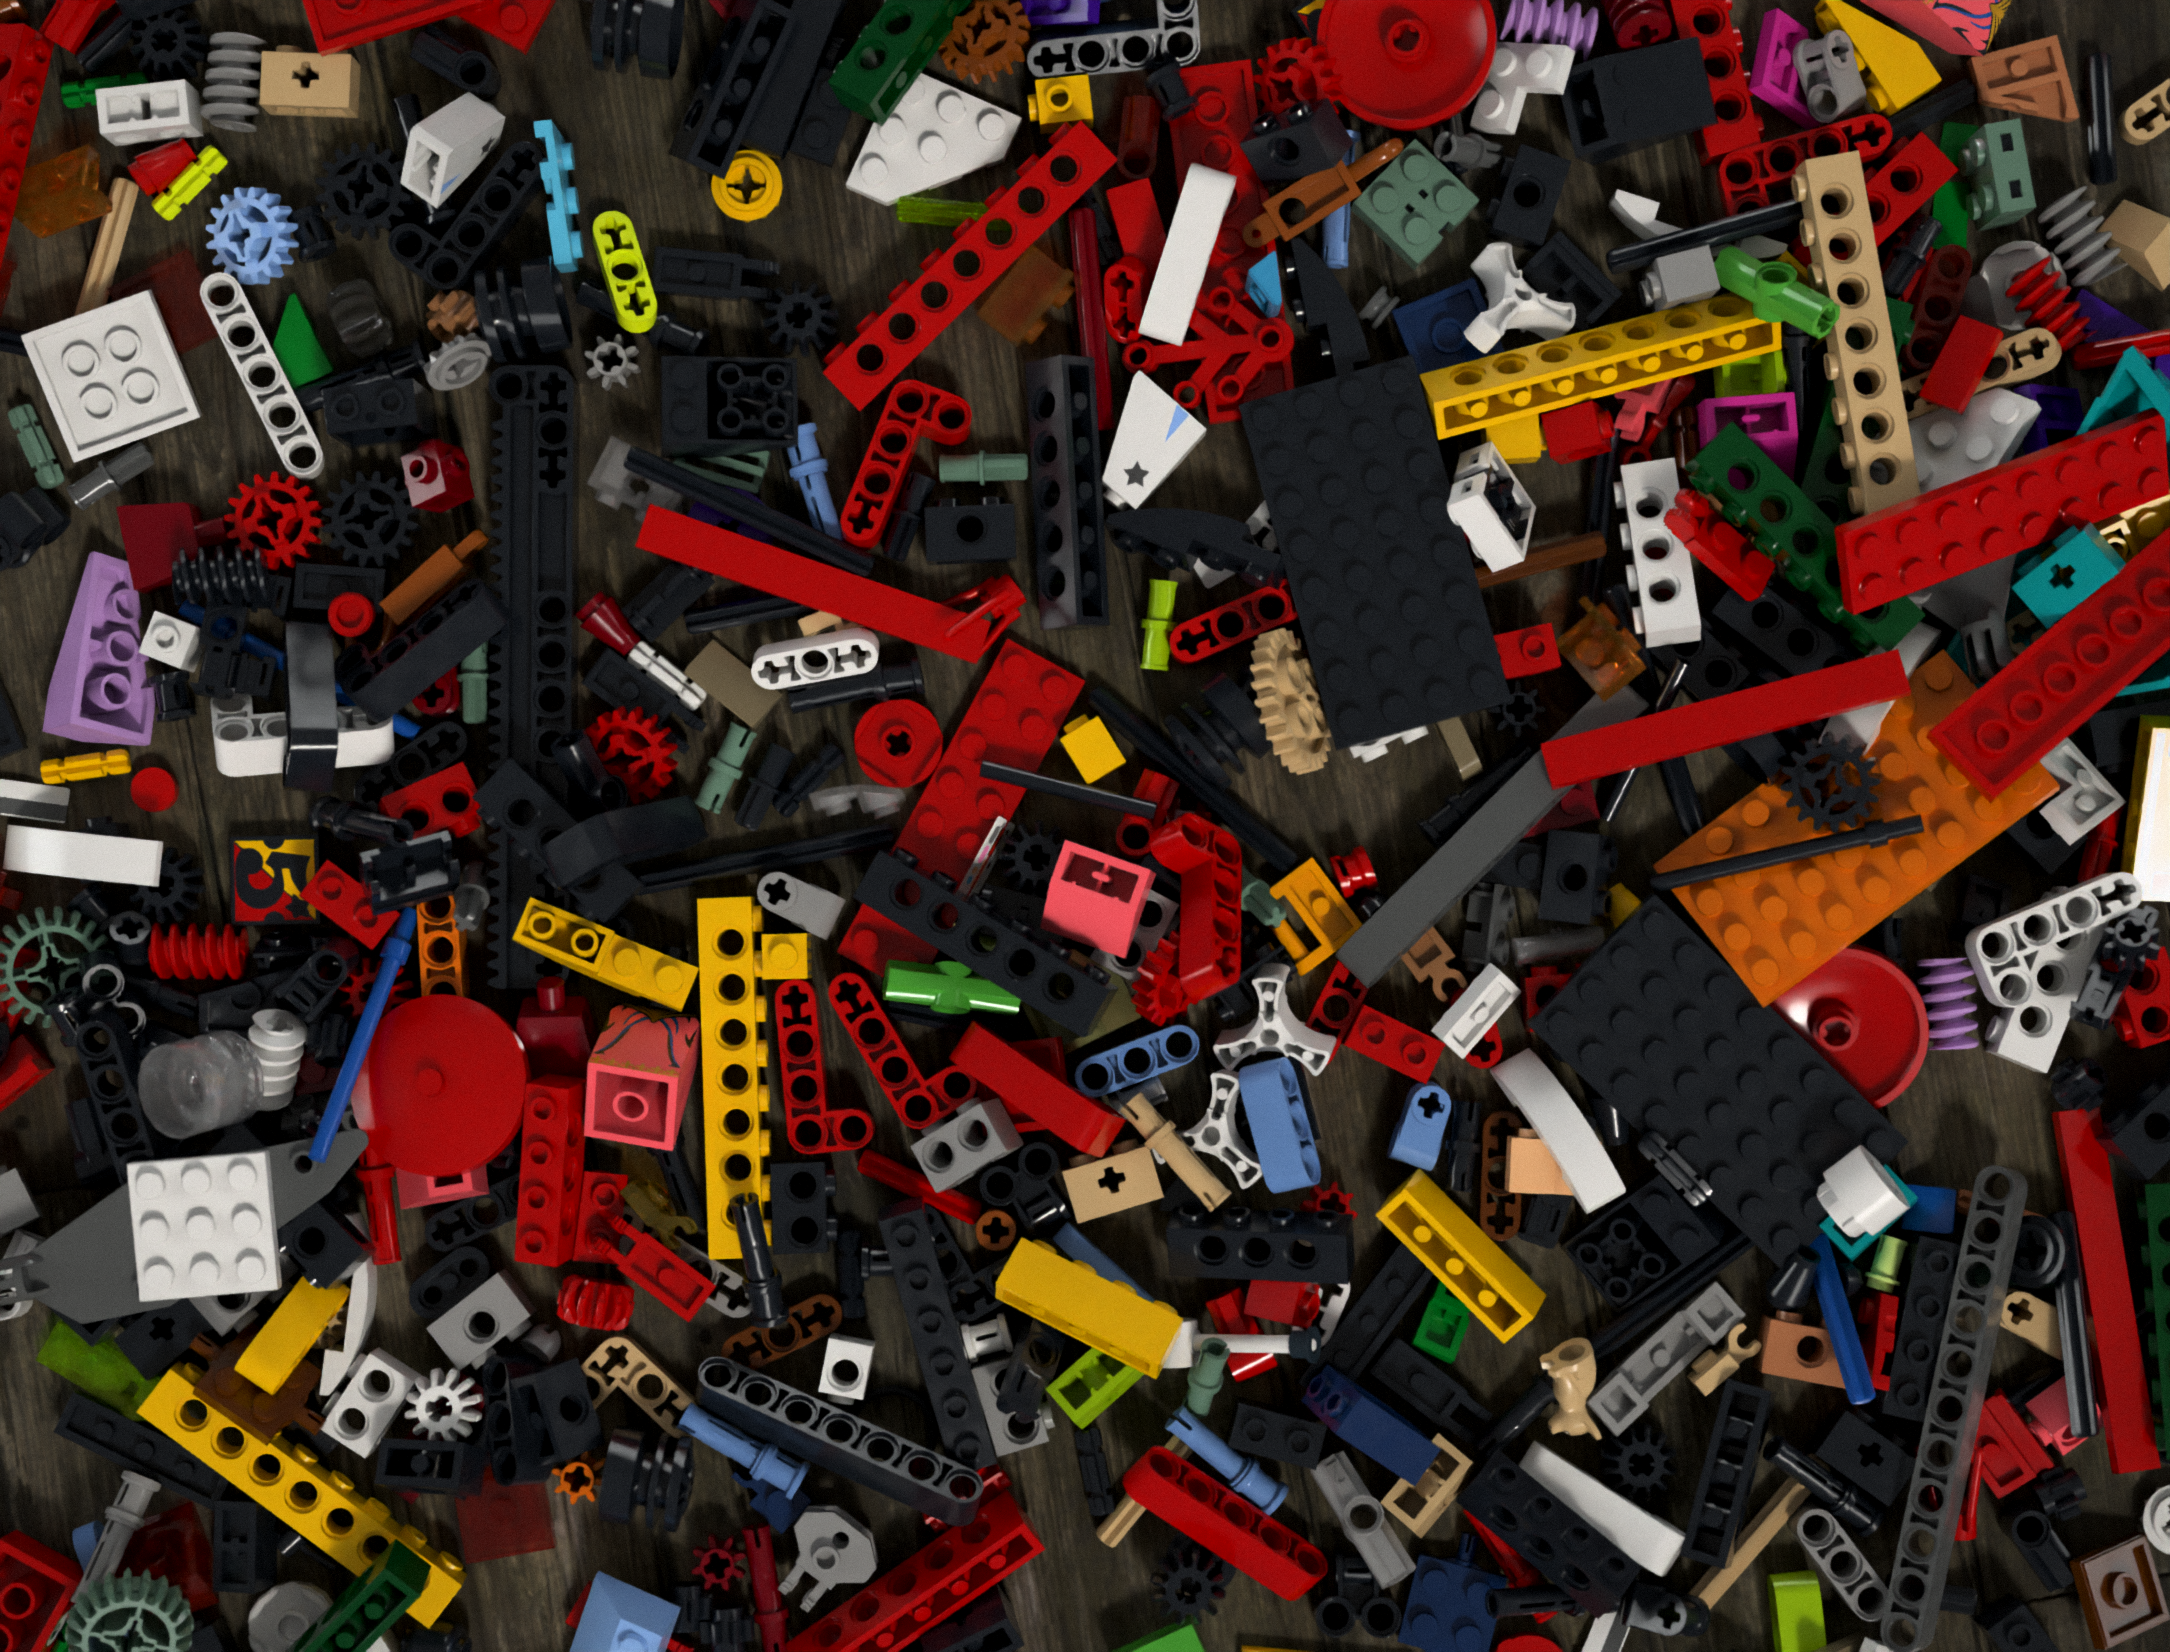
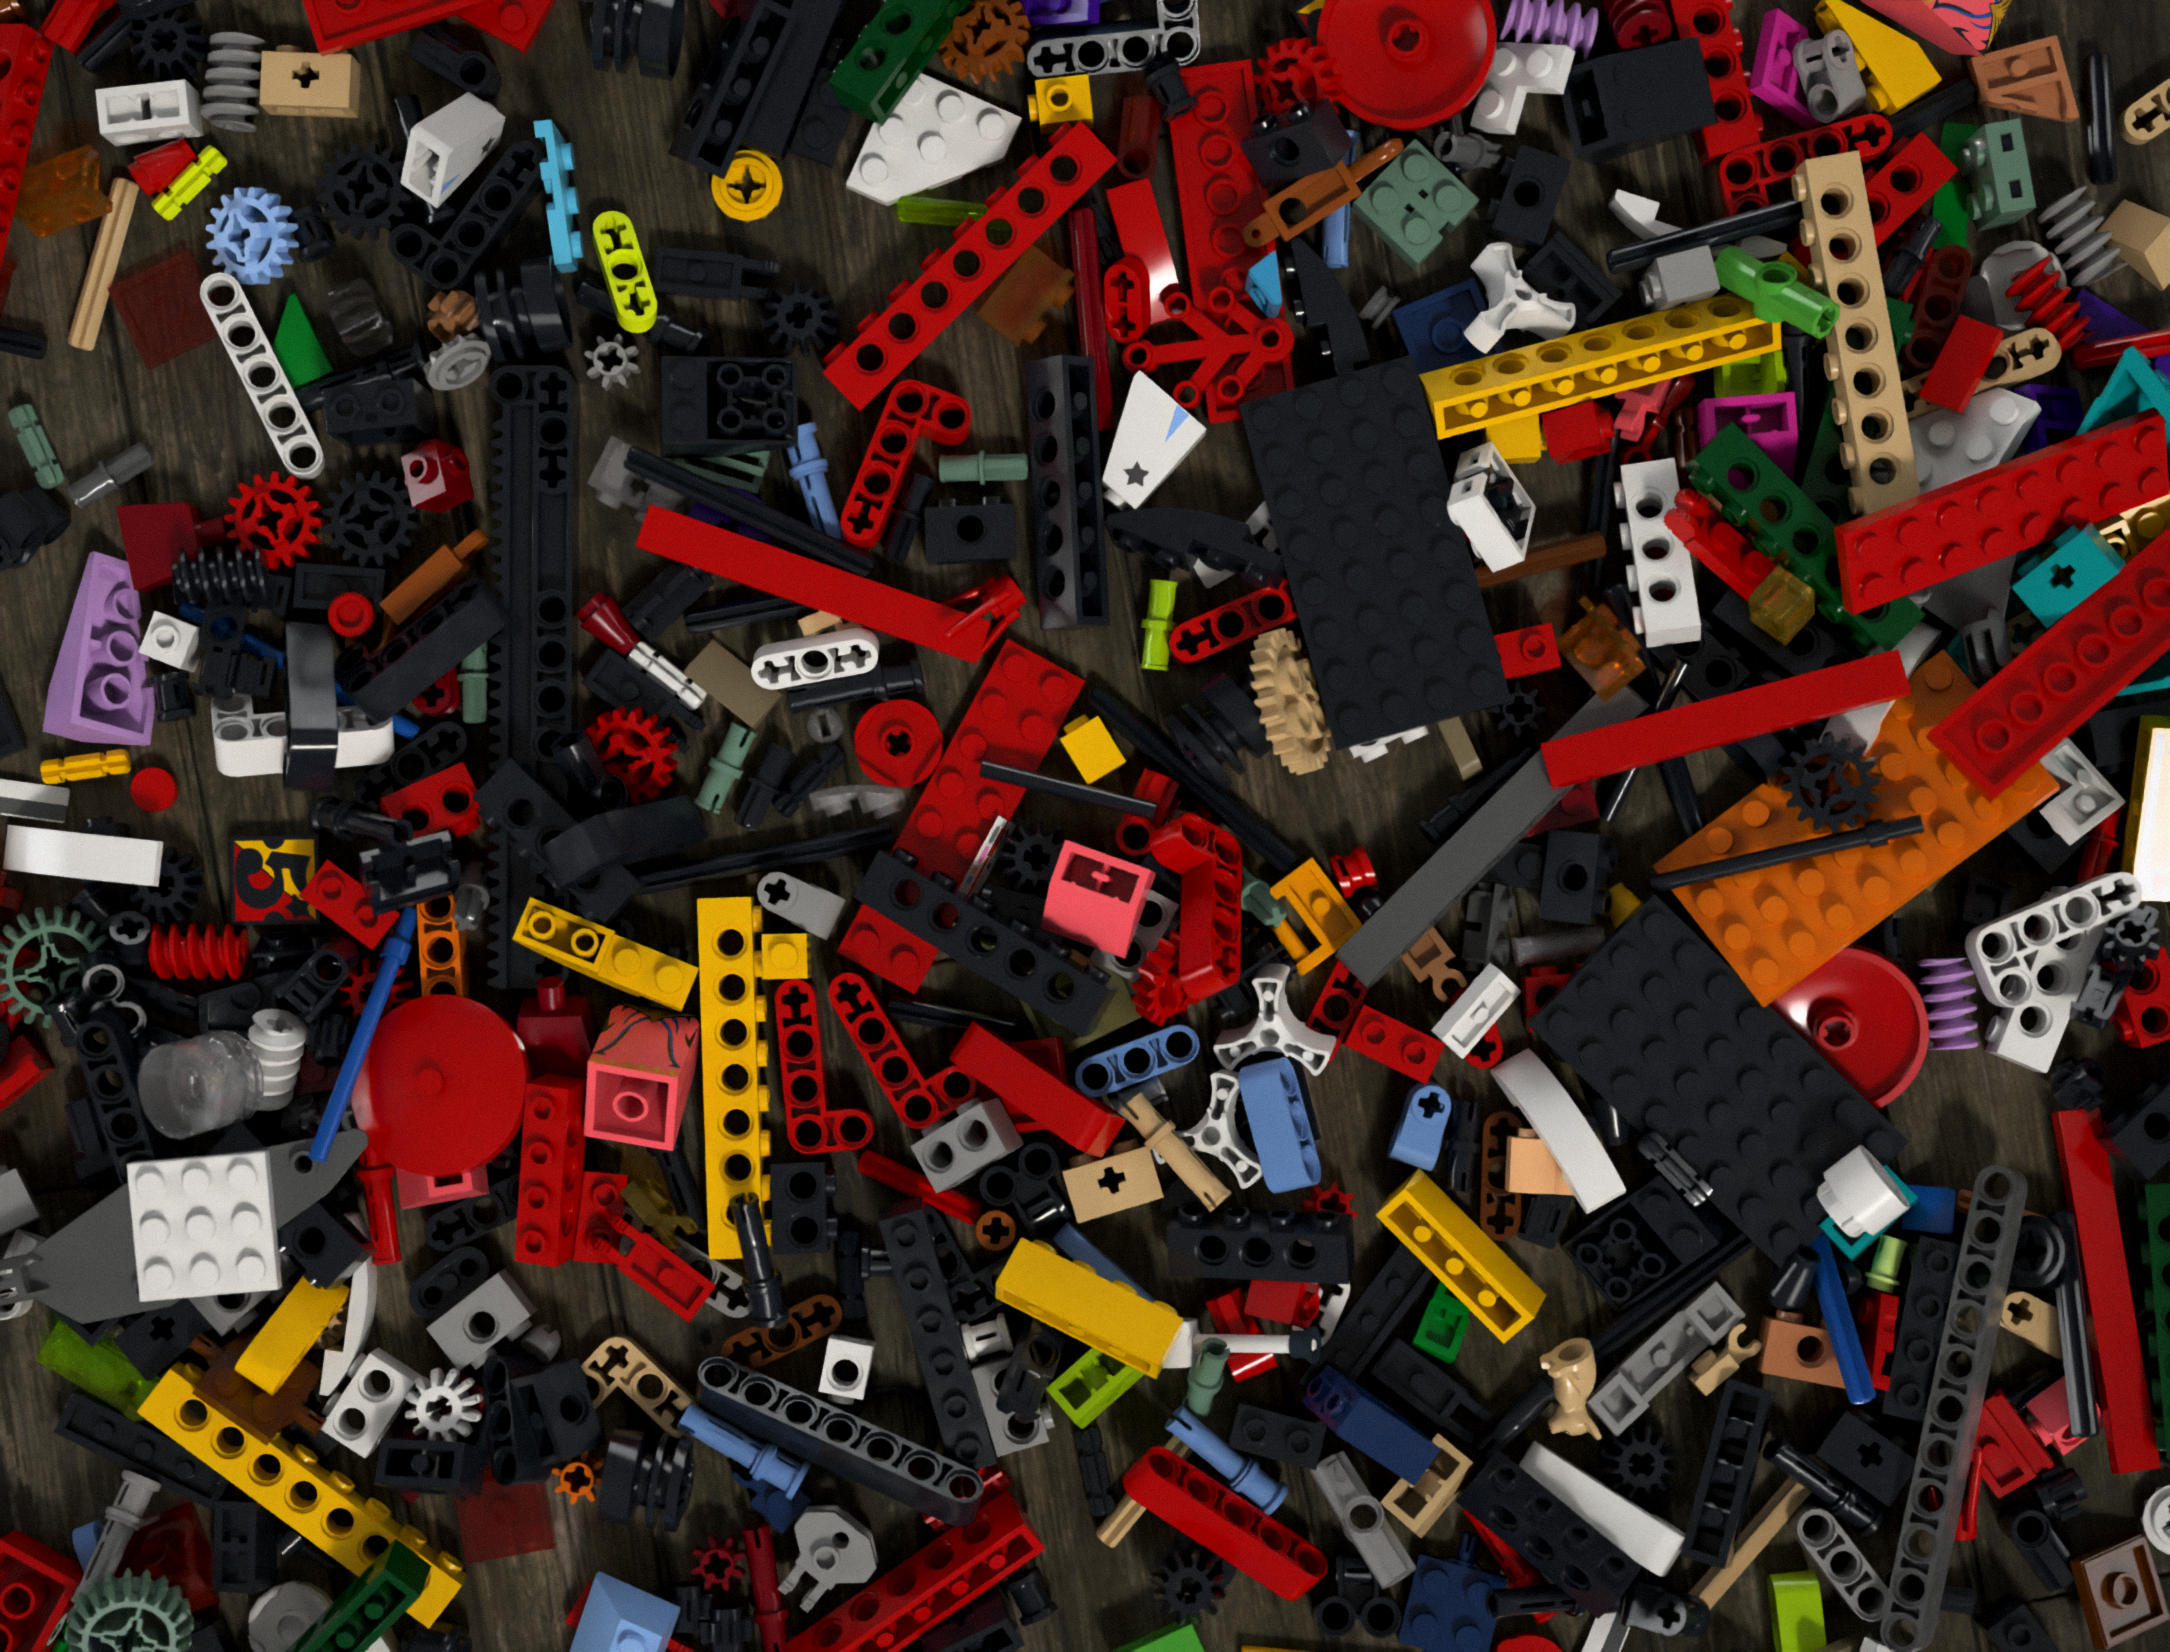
white plate [21,289,203,463] -> none
green axle [61,71,150,109] -> none
red gear [556,1274,635,1331] -> none
bright green piece [882,959,1021,1016] -> none
white beam [1138,163,1237,347] -> none
none -> clear hinge [807,708,844,744]
none -> black bush [1003,1566,1058,1626]
none -> clear yellow brick [1748,565,1815,646]

